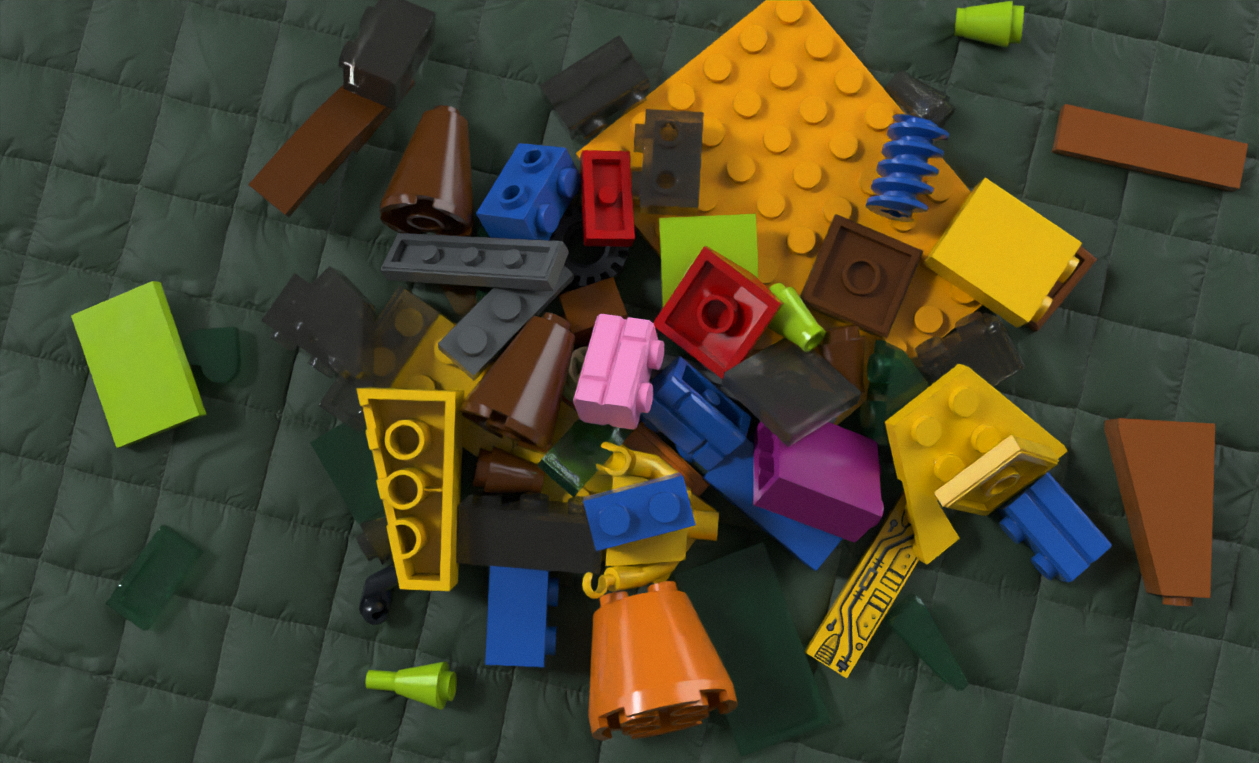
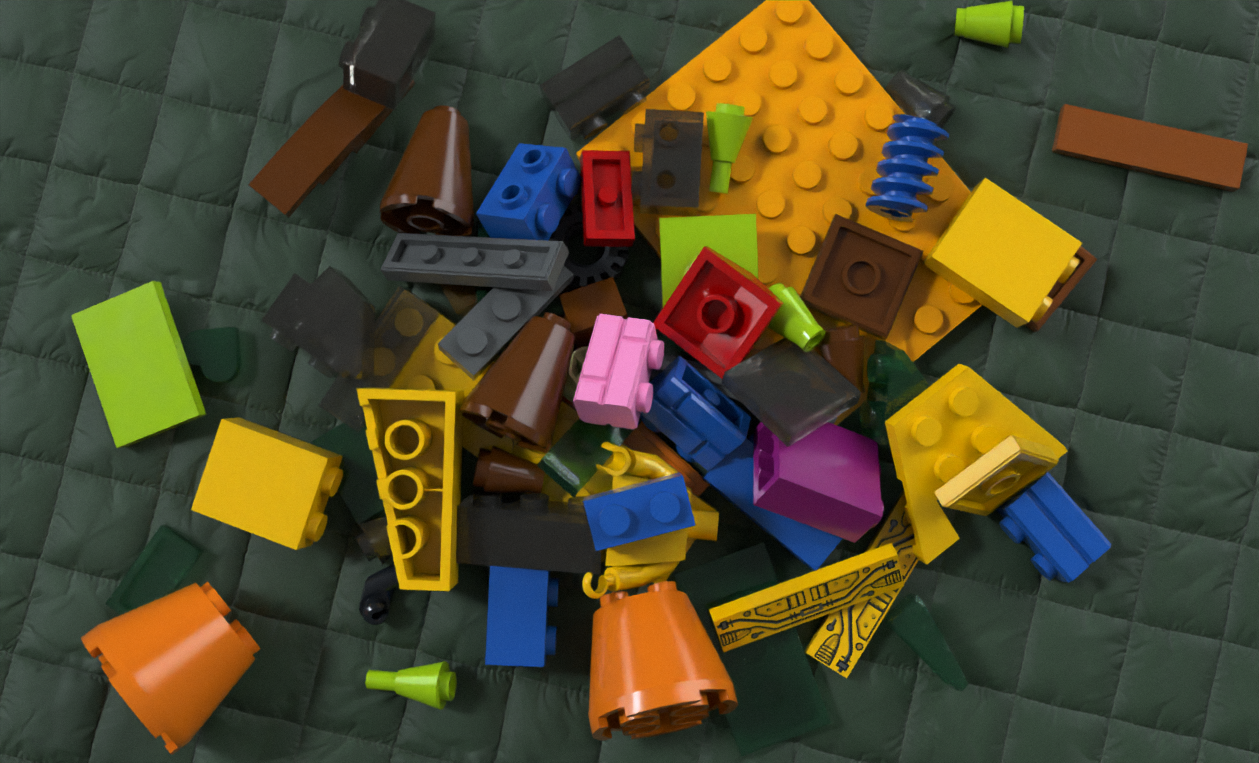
clear smoke brick [906,312,1025,392] -> none
dark orange slope [1104,418,1215,606] -> none
none -> orange cone [81,581,261,755]
none -> yellow brick [191,417,343,550]
none -> lime cone [706,103,753,194]
none -> yellow tile [709,543,904,652]

